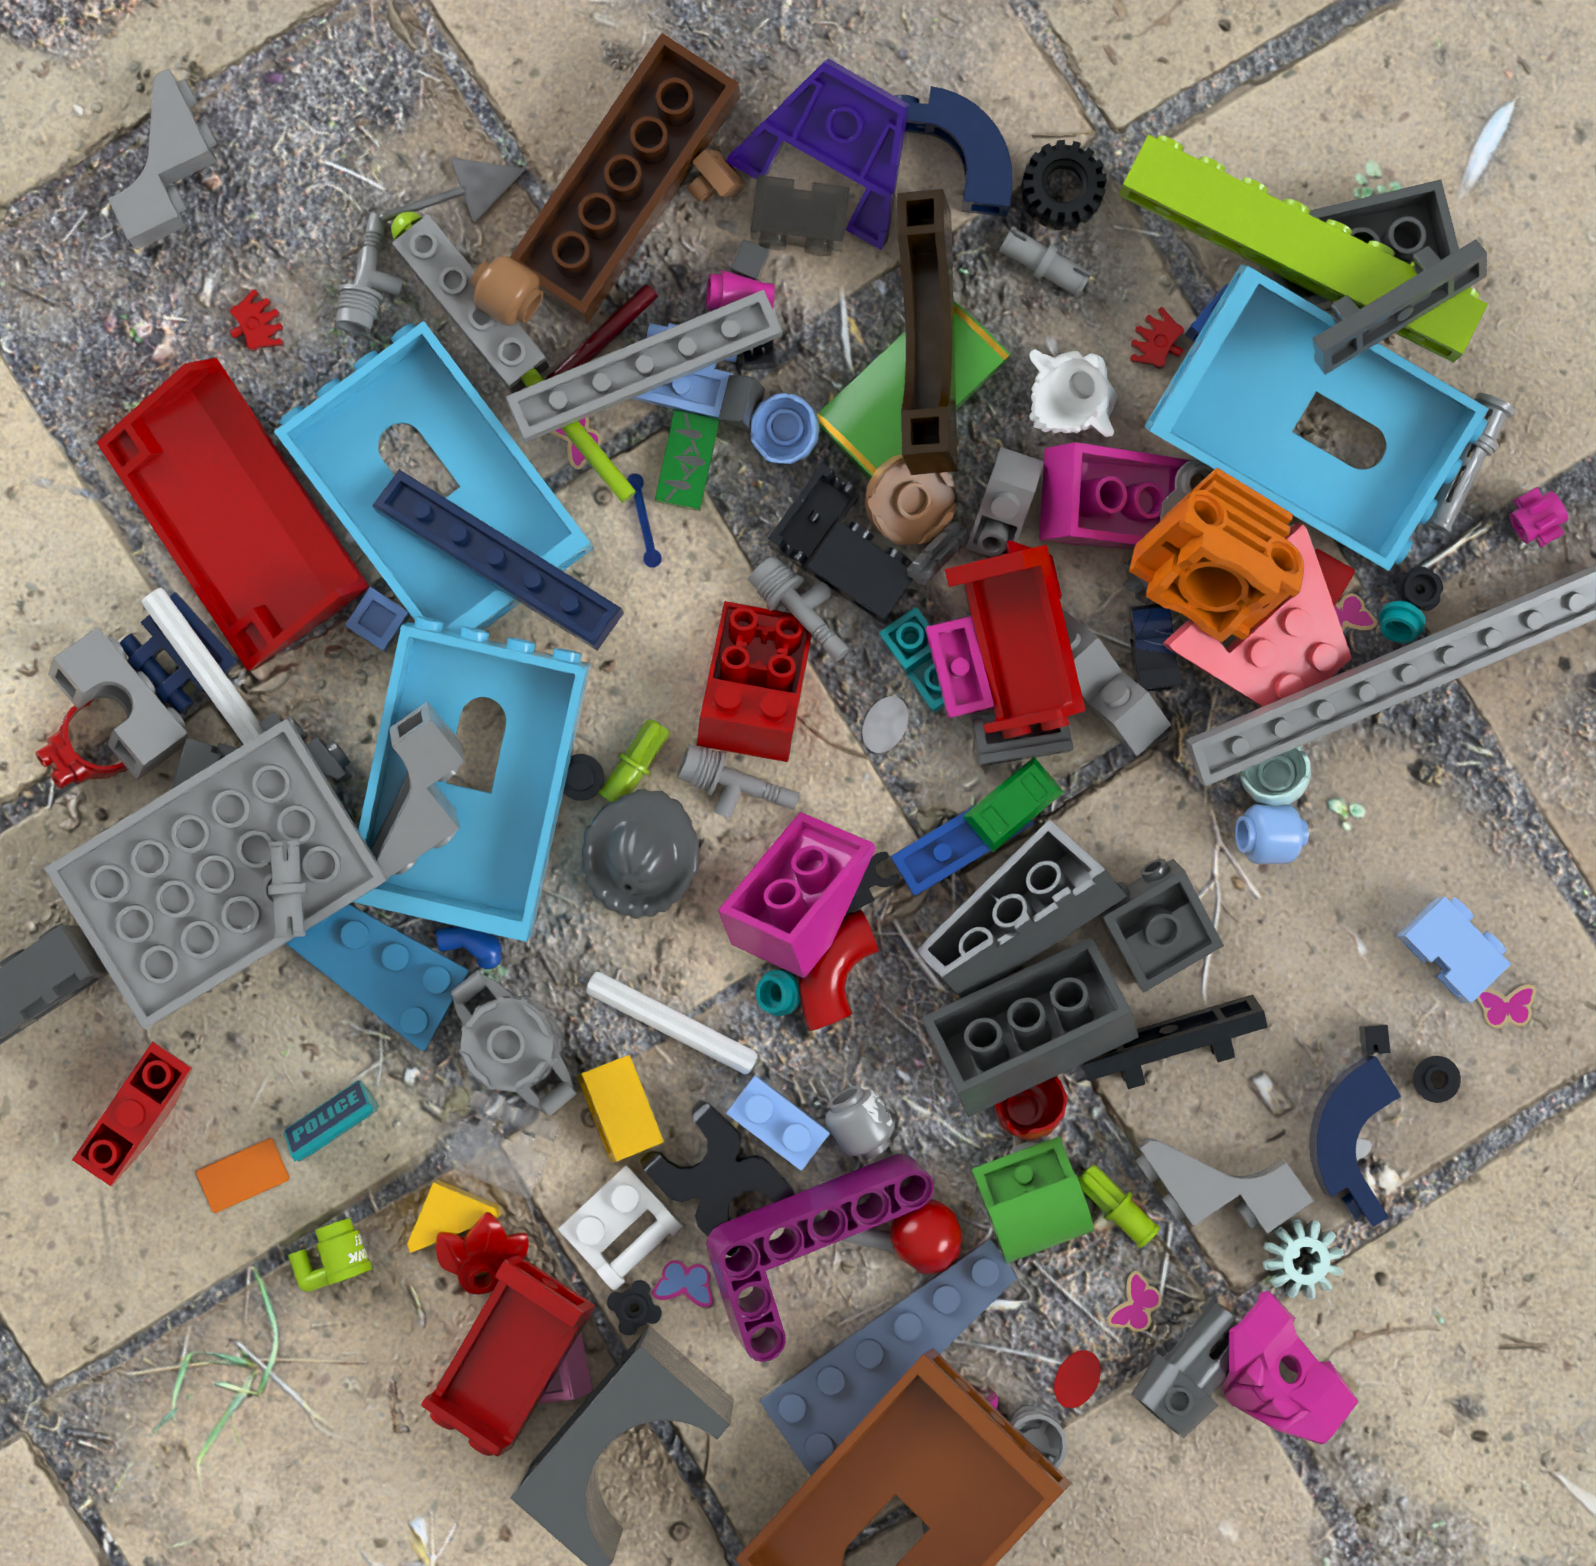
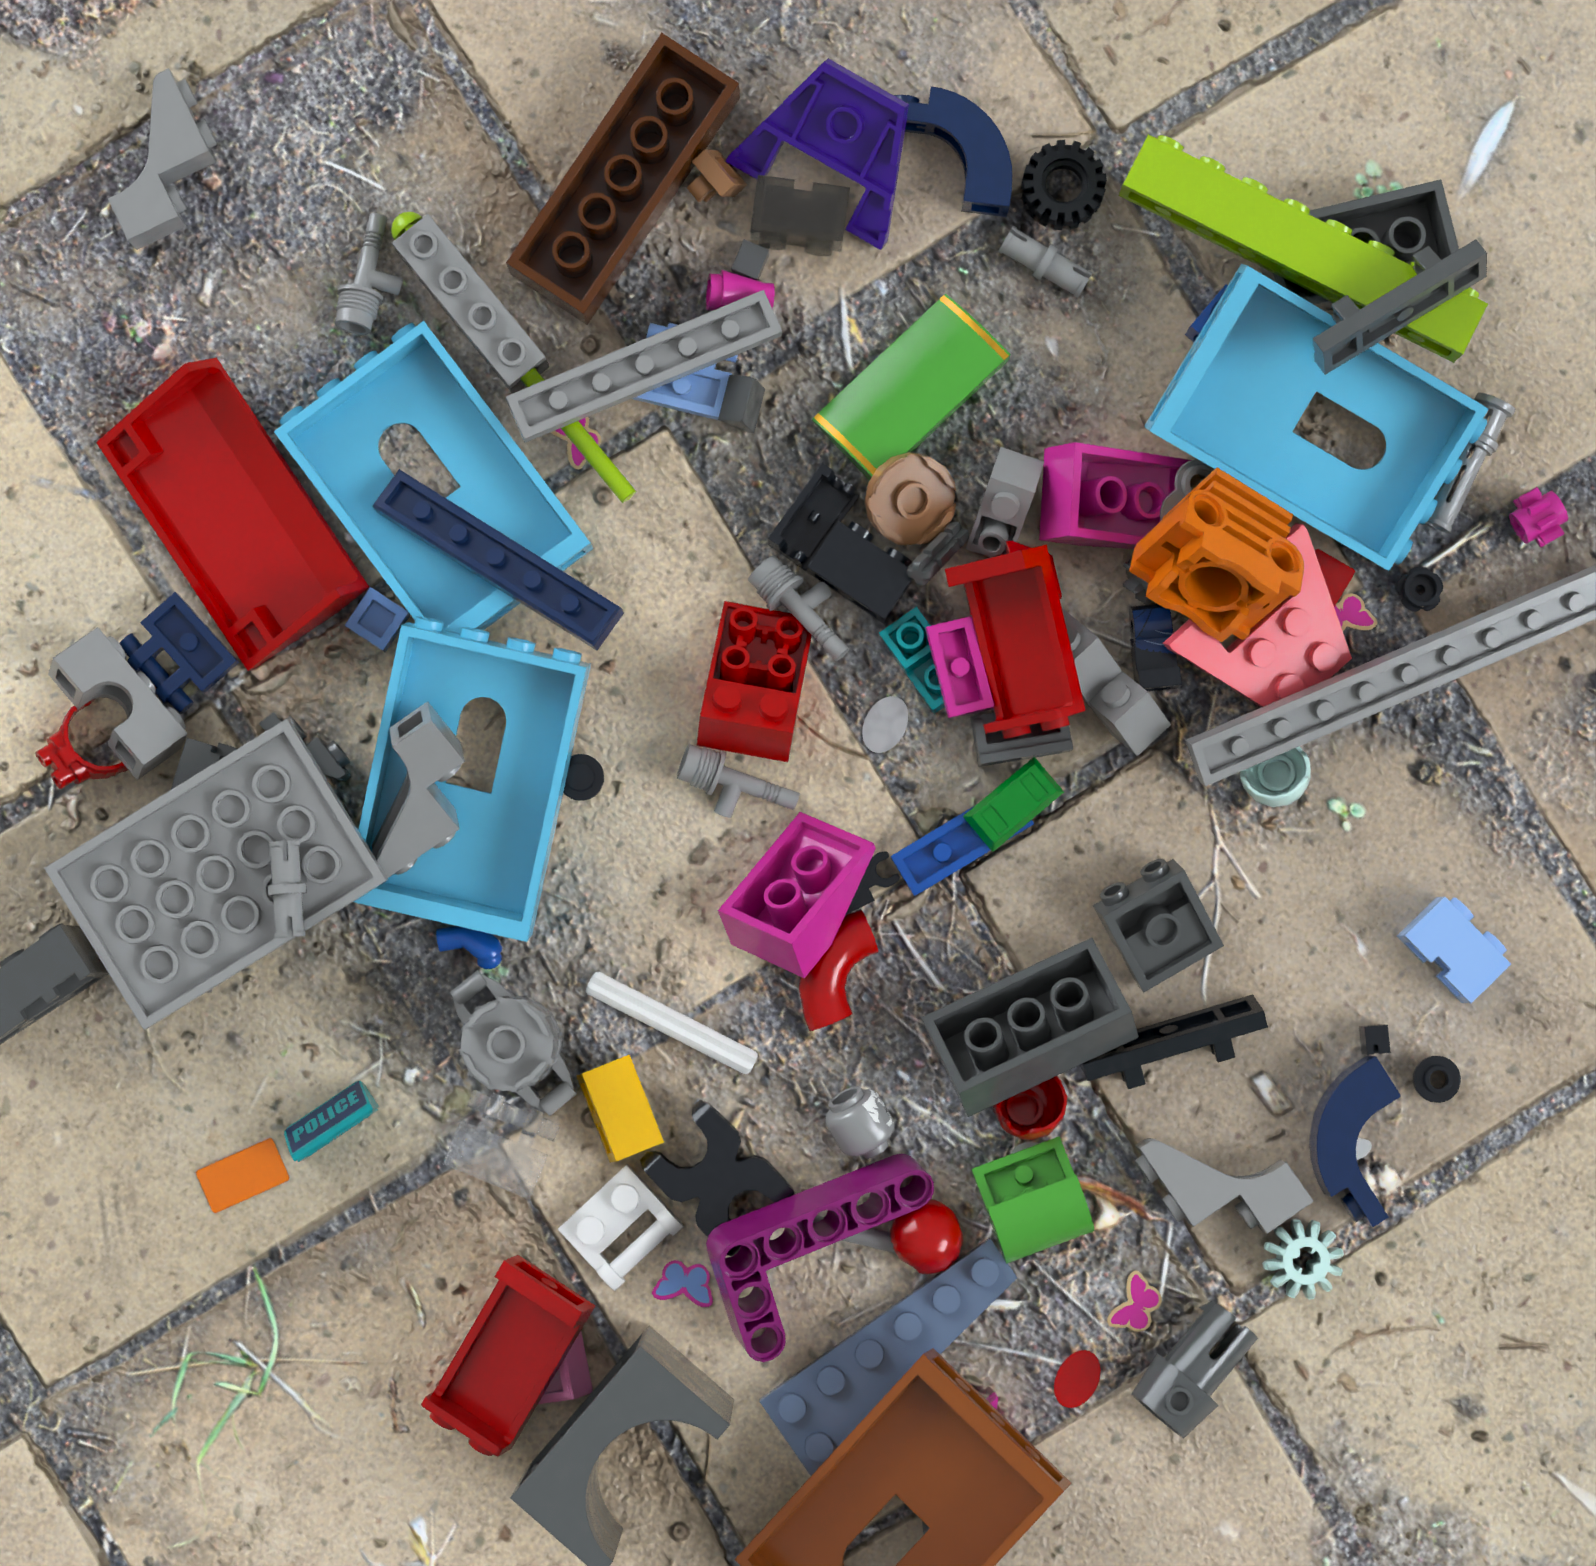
red slope [72,1041,193,1186] -> none
white axle [142,588,265,744] -> none
red piece [230,289,283,351] -> none
dark azure wing [286,904,471,1052] -> none
lime piece [288,1217,373,1292] -> none
flat silver piece [379,158,527,224] -> none
yellow slope [407,1179,502,1253] -> none
red plate [435,1212,529,1295] -> none
medium nougat head [470,256,544,326] -> none
dark red bar [545,283,659,380] -> none
dark grey piece [582,789,700,919] -> none
lime axle [598,719,670,802] -> none
black plate [607,1280,662,1336] -> none
clear blue hinge [627,473,662,568] -> none
green tile [655,410,720,511] -> none
light blue brick [726,1074,830,1171] -> none
black piece [742,340,775,370] -> none
light blue hair [750,393,820,464] -> none
teal plate [755,969,800,1016] -> none
dark brown arch [897,189,958,475] -> none
dark grey wedge [916,819,1127,998] -> none
light grey wheel [1007,1406,1068,1469] -> none
white hair [1029,349,1118,437] -> none
lime axle [1078,1165,1160,1249] -> none
red piece [1130,307,1184,369] -> none
dark pink piece [1221,1291,1359,1445] -> none
light blue head [1235,804,1309,865] -> none
teal plate [1379,601,1426,644] -> none
dark pink sticker [1476,984,1536,1028] -> none

